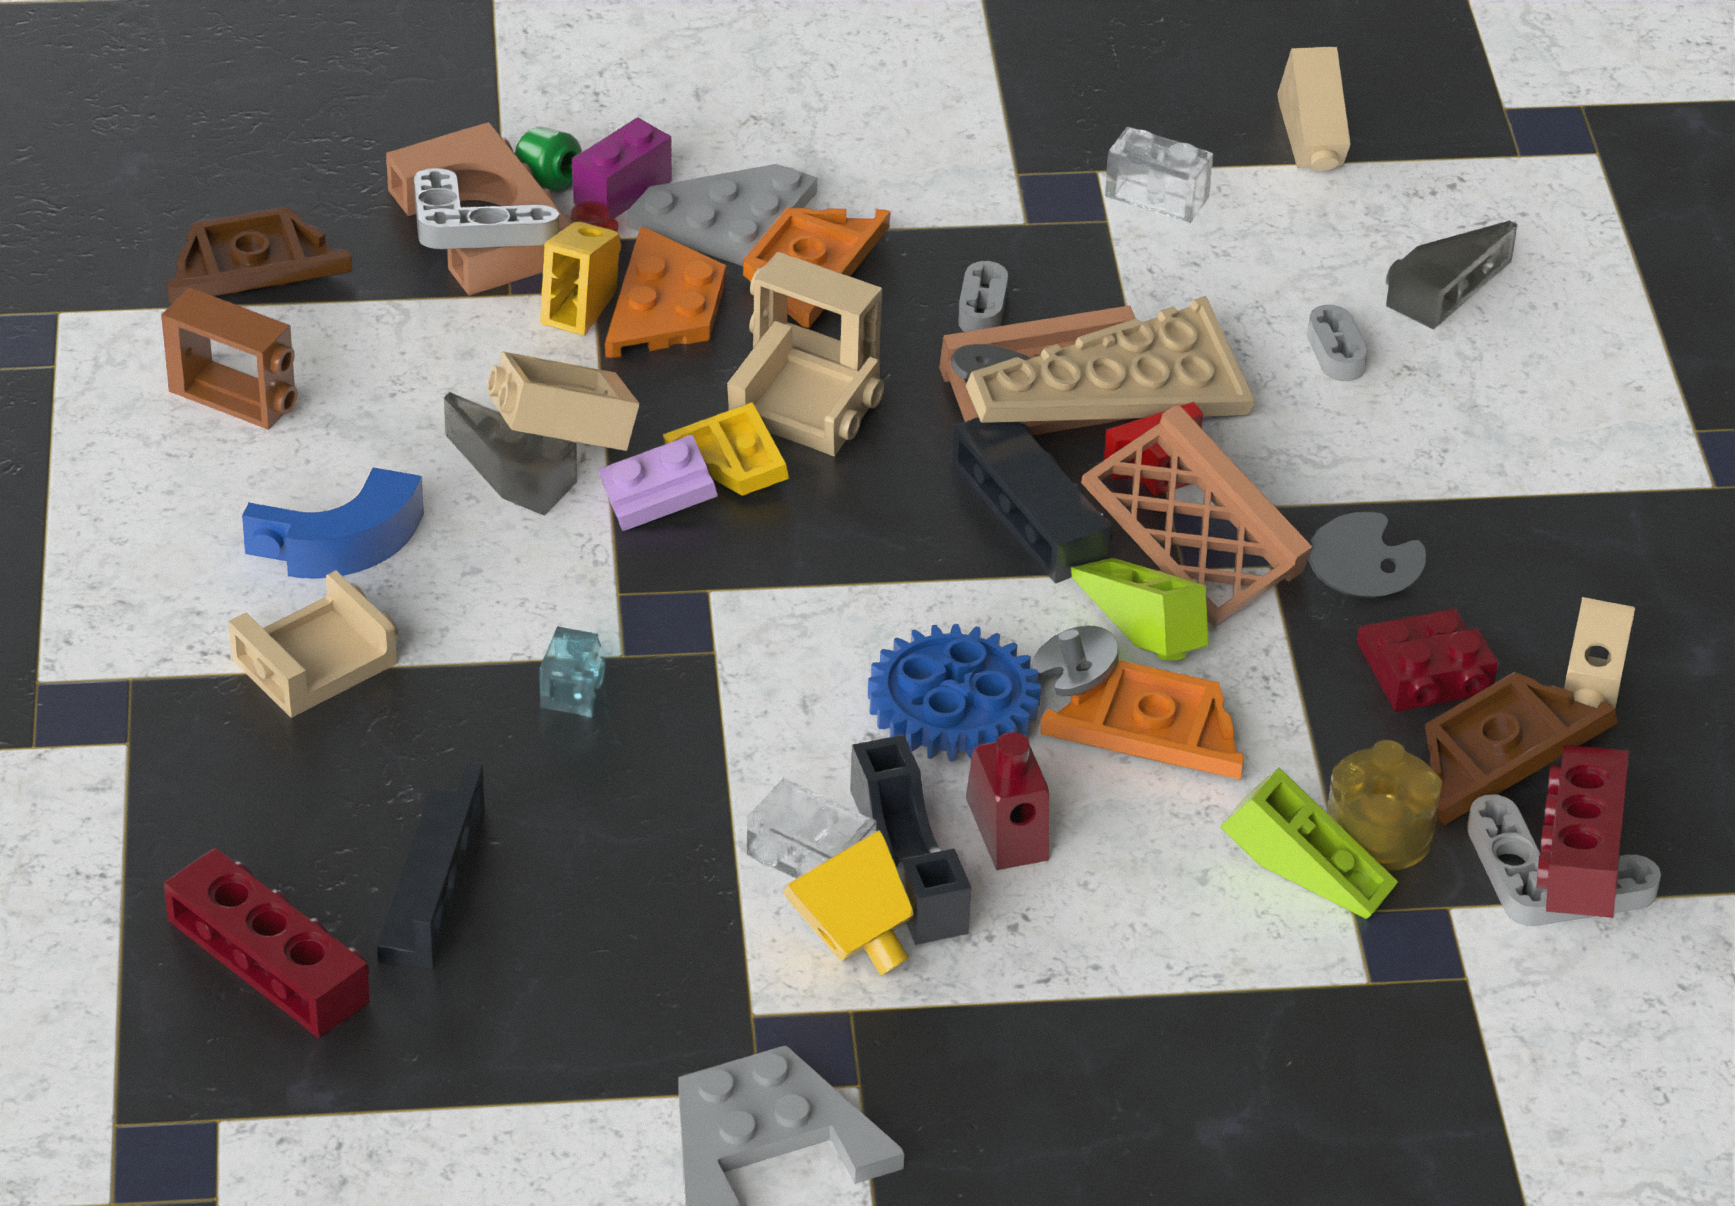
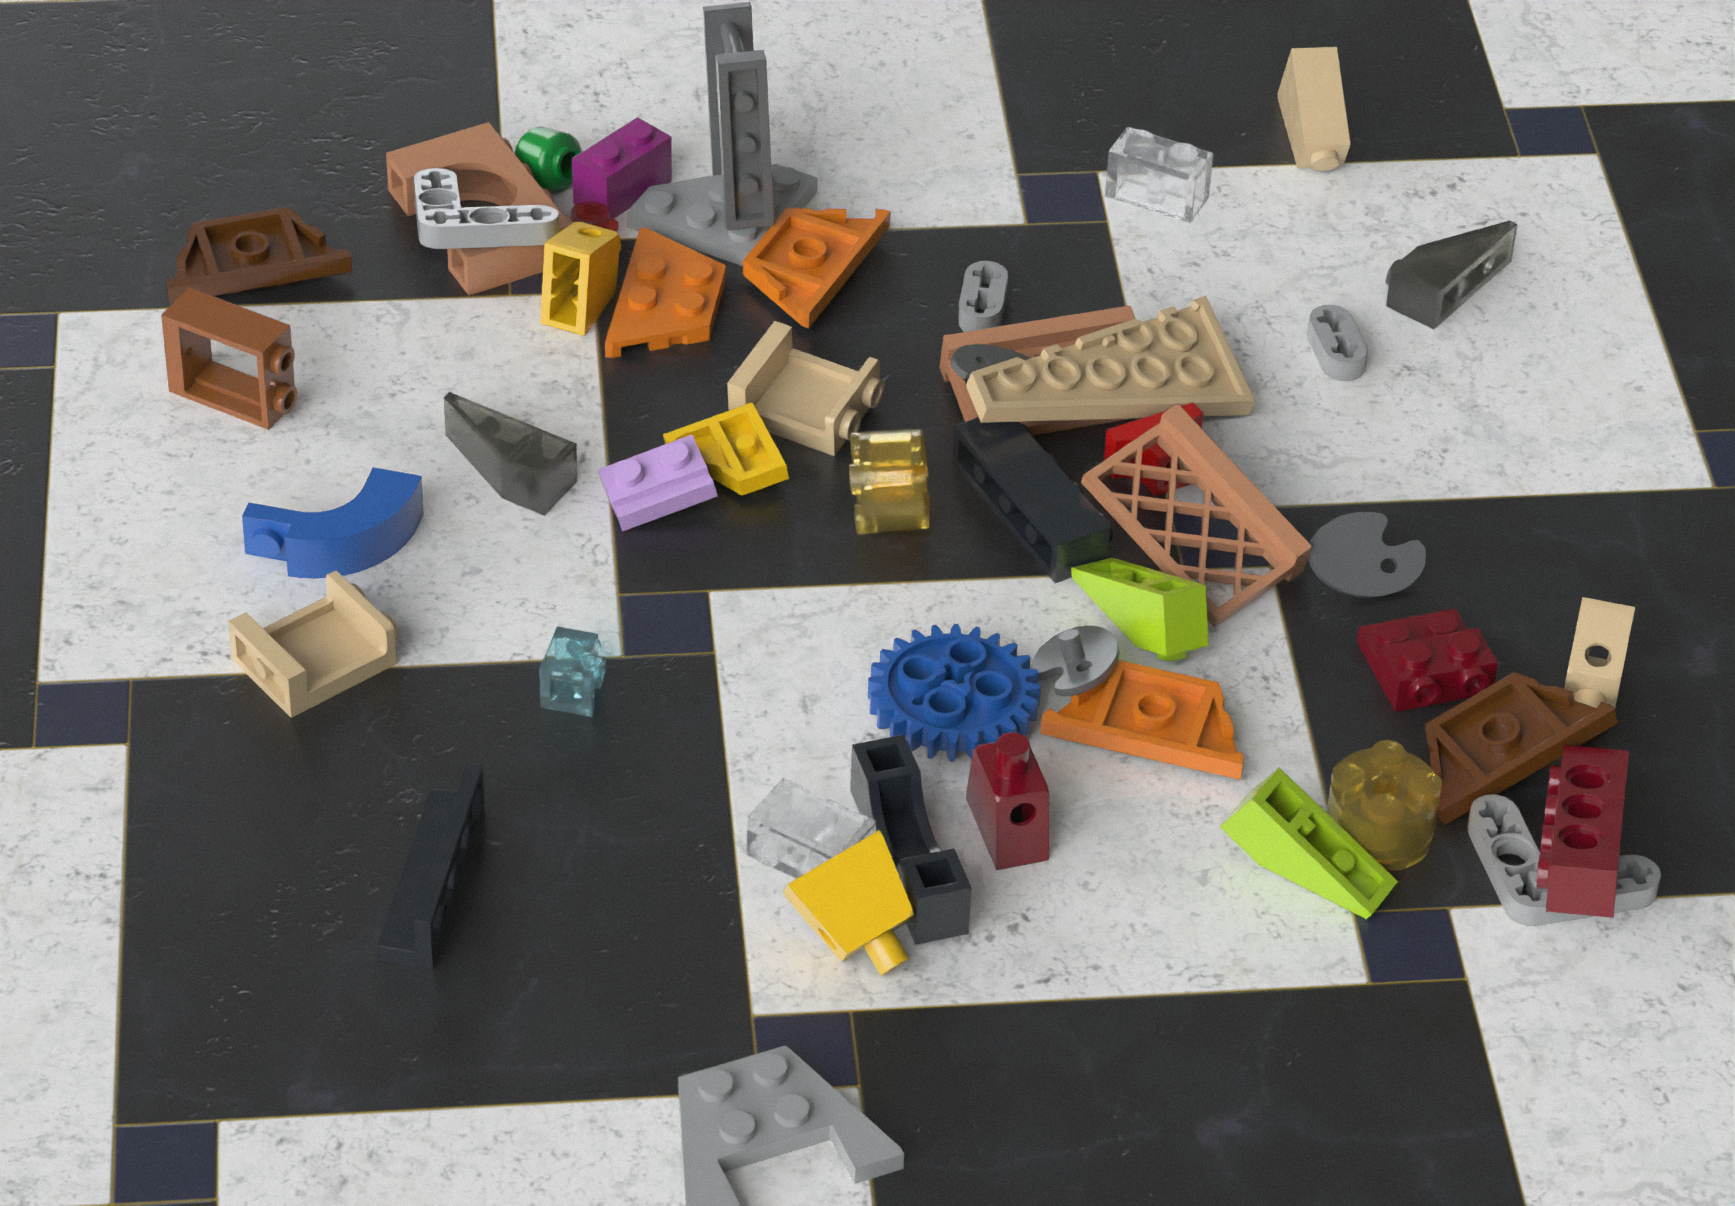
dark red brick [164,848,370,1038] -> none
tan window [487,351,640,451] -> none
tan window [749,252,882,371] -> none
none -> dark grey fence [703,2,774,230]
none -> clear yellow brick [849,428,930,534]

